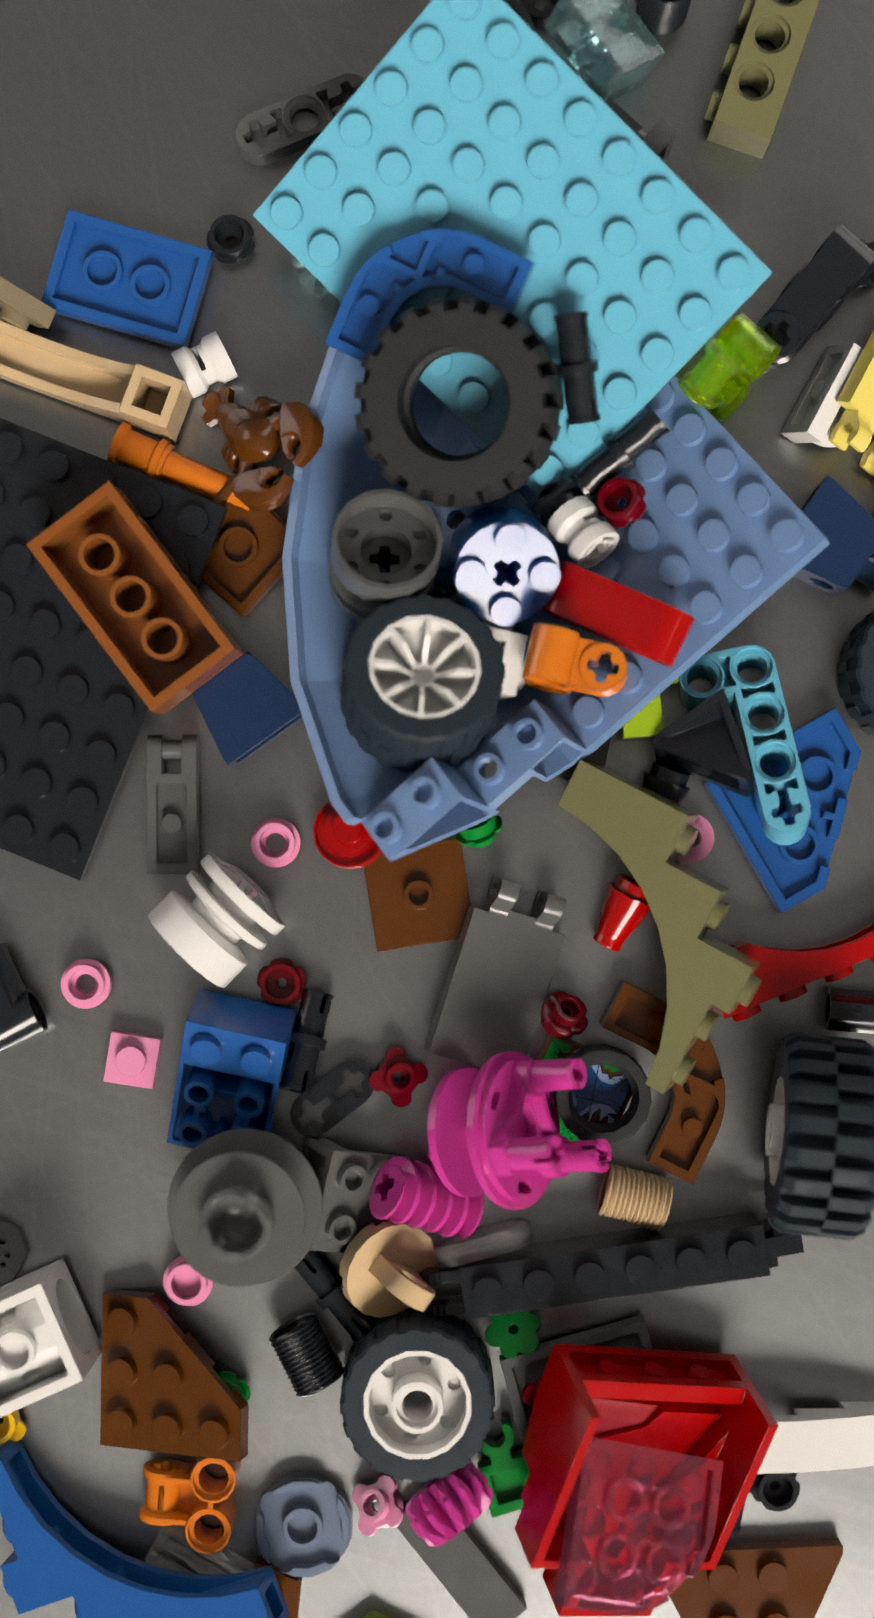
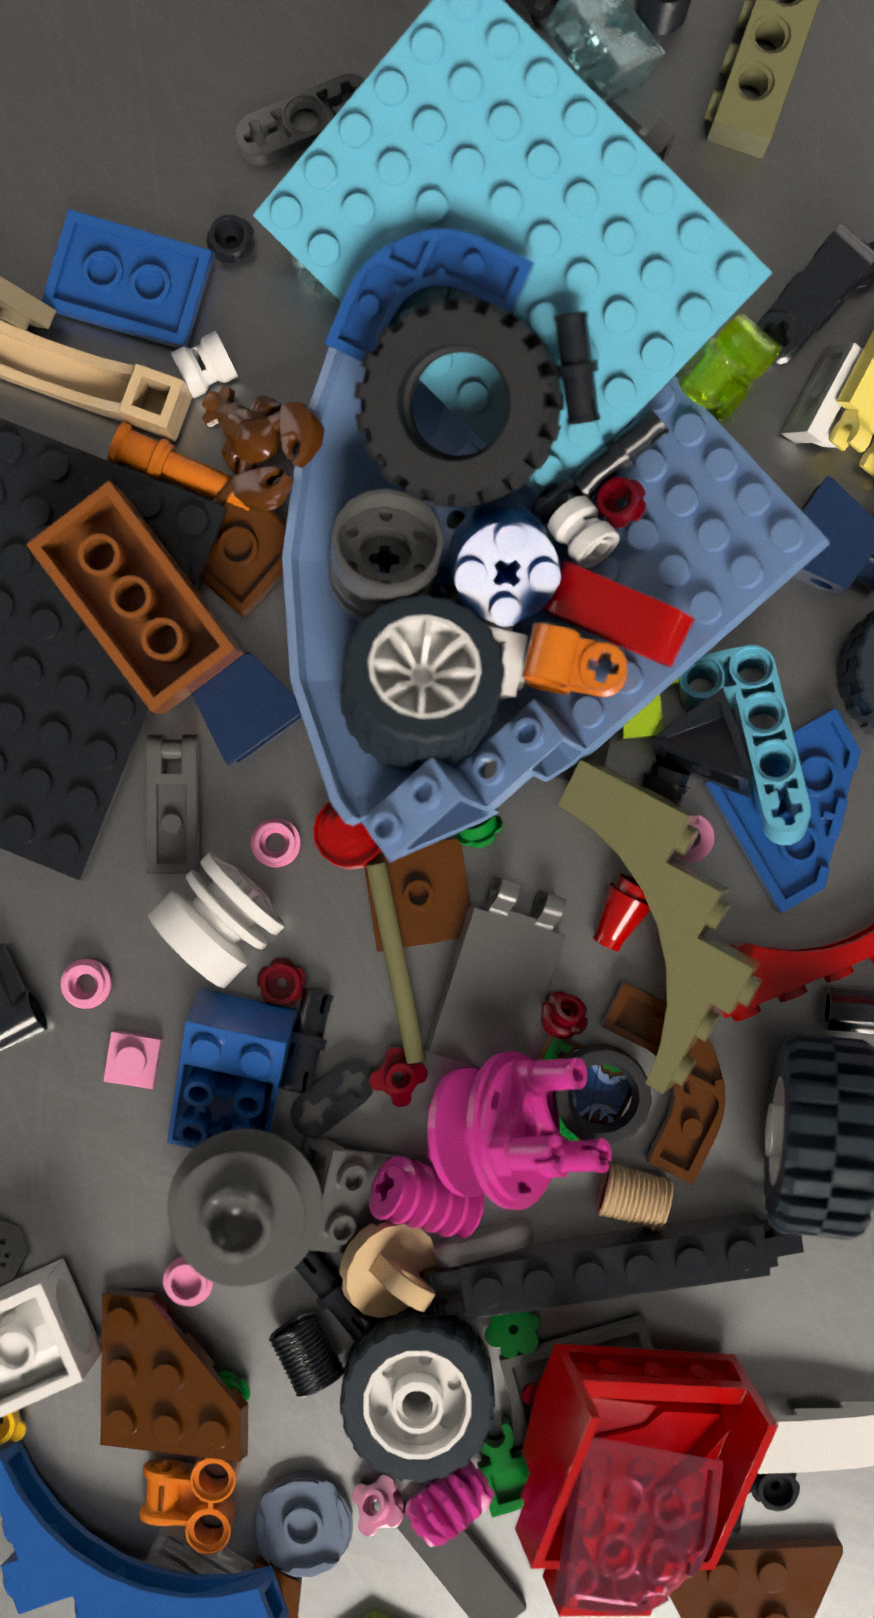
none -> olive bar [366,862,426,1064]

